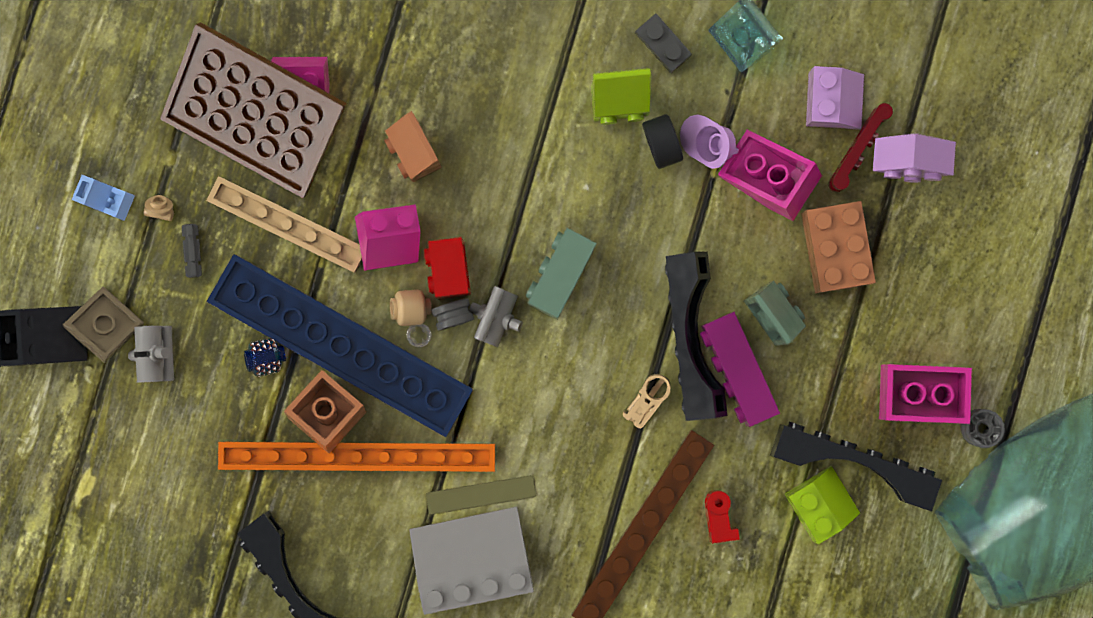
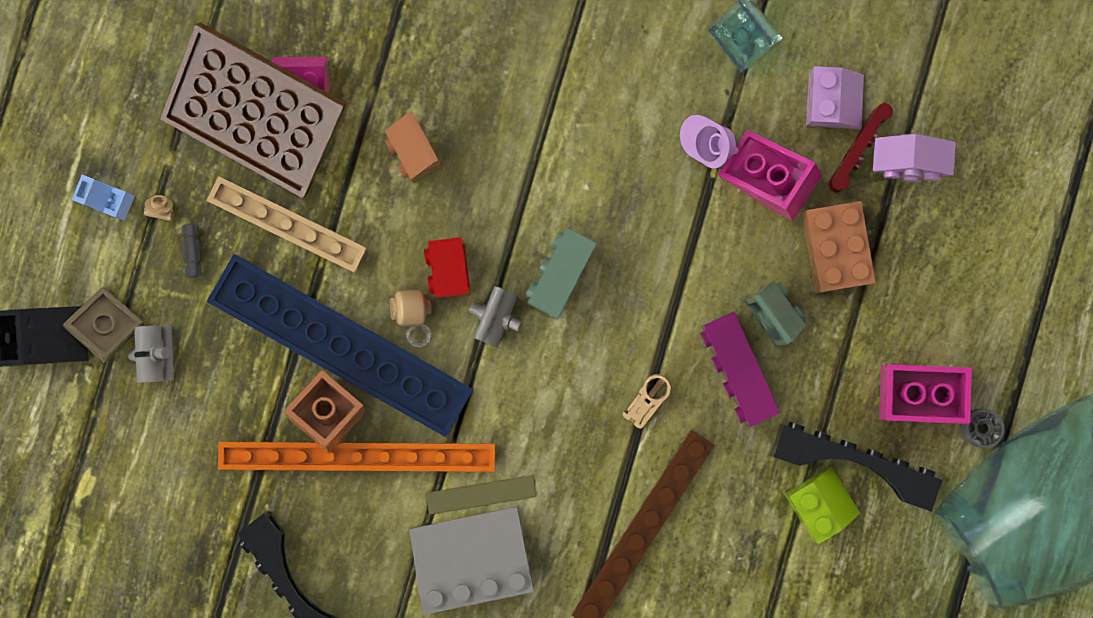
clear blue head [244,338,286,377] -> none
dark pink slope [355,204,421,271] -> none
dark grey wheel [431,298,475,331] -> none
lime slope [591,68,651,125] -> none
dark grey plate [635,13,692,74] -> none
black tyre [642,114,683,169] -> none
black arch [665,252,728,421] -> none
red leg [705,490,740,544] -> none

